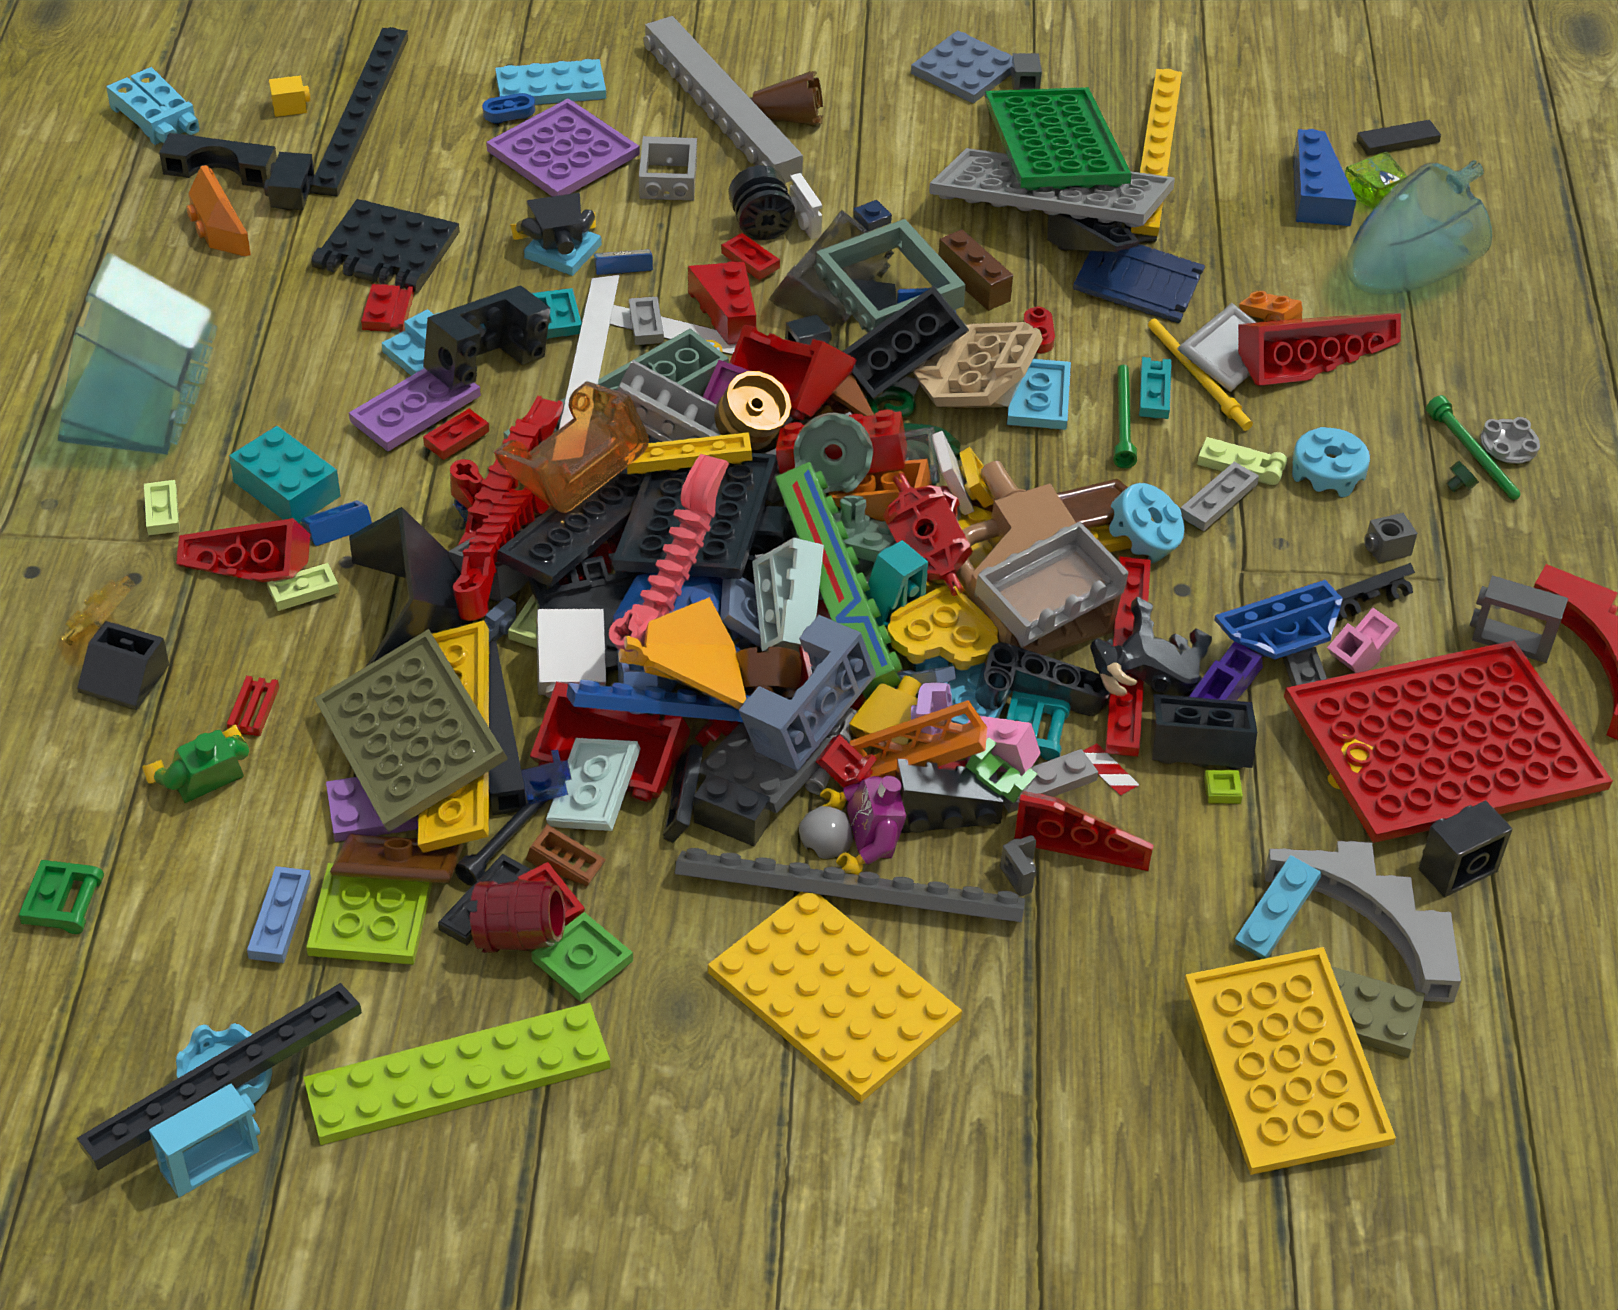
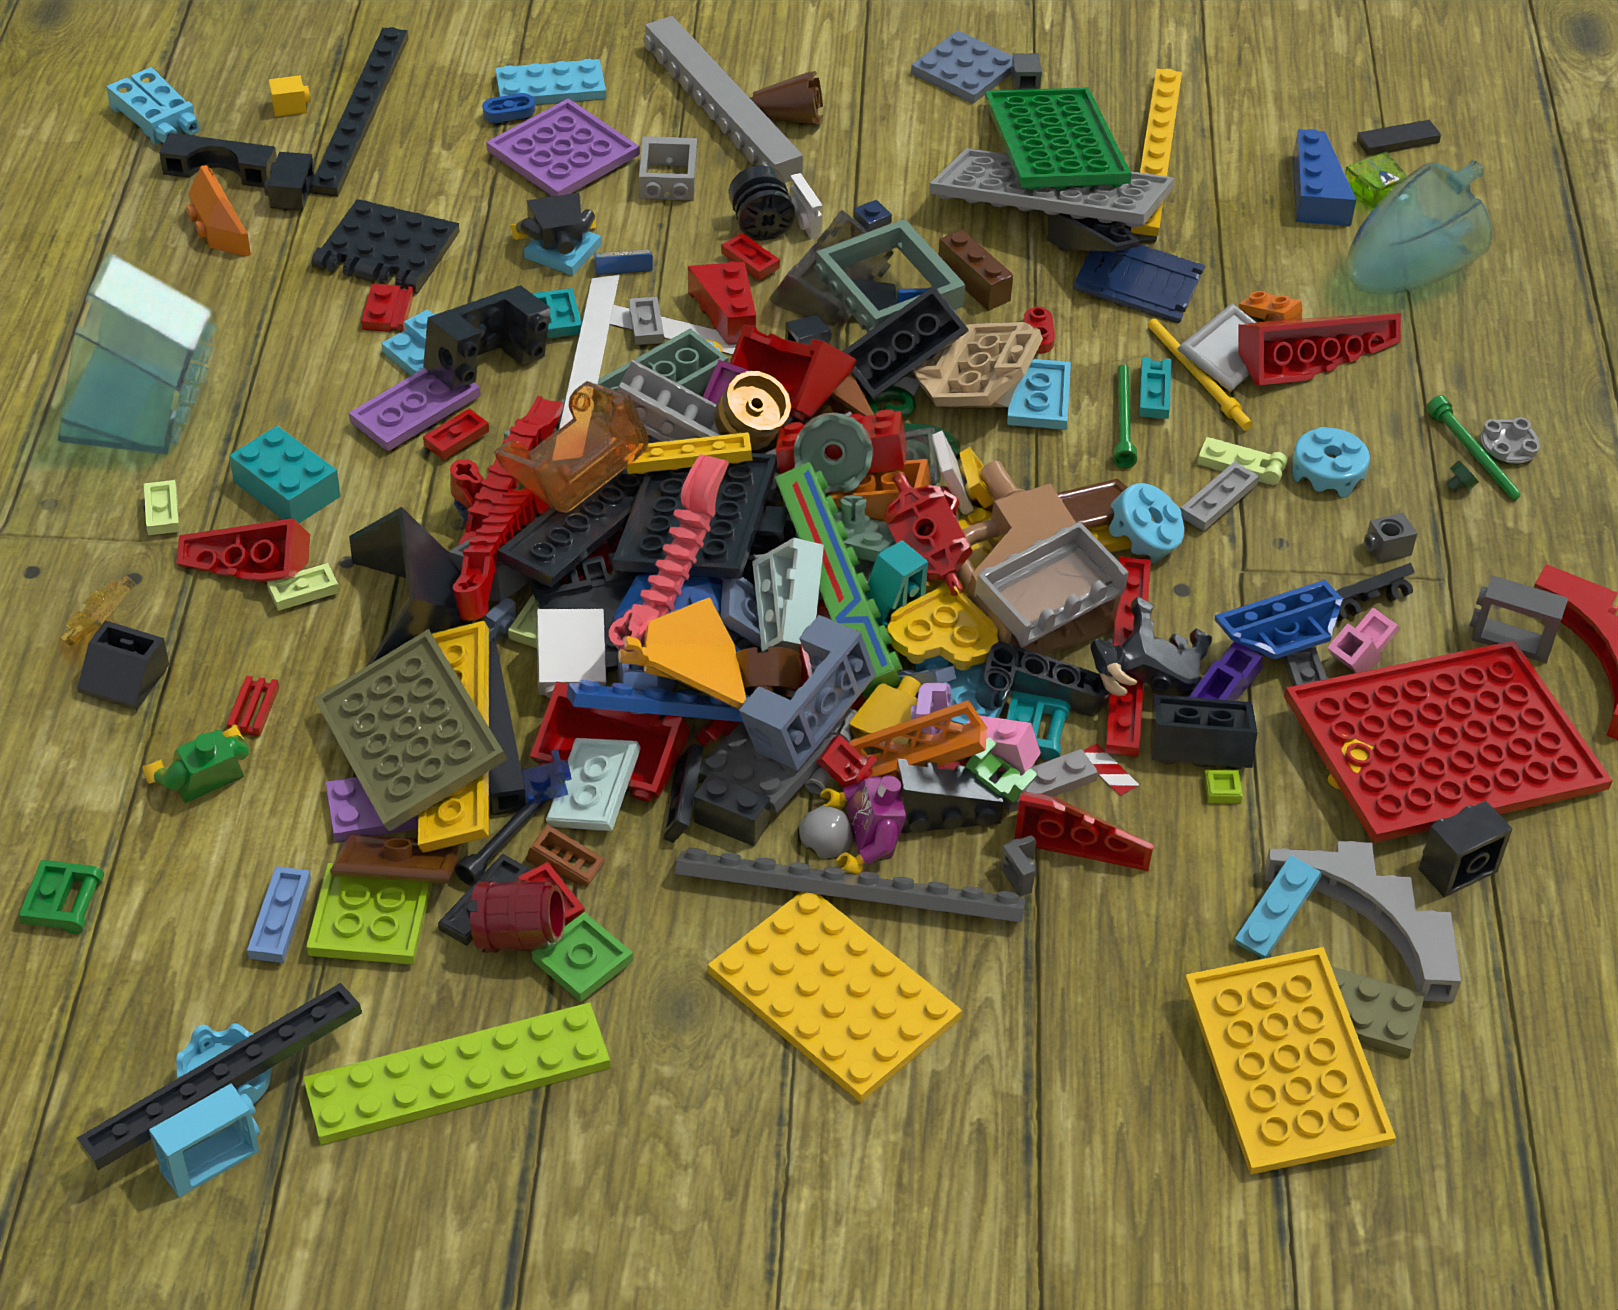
blue slope [301,500,372,546] -> none

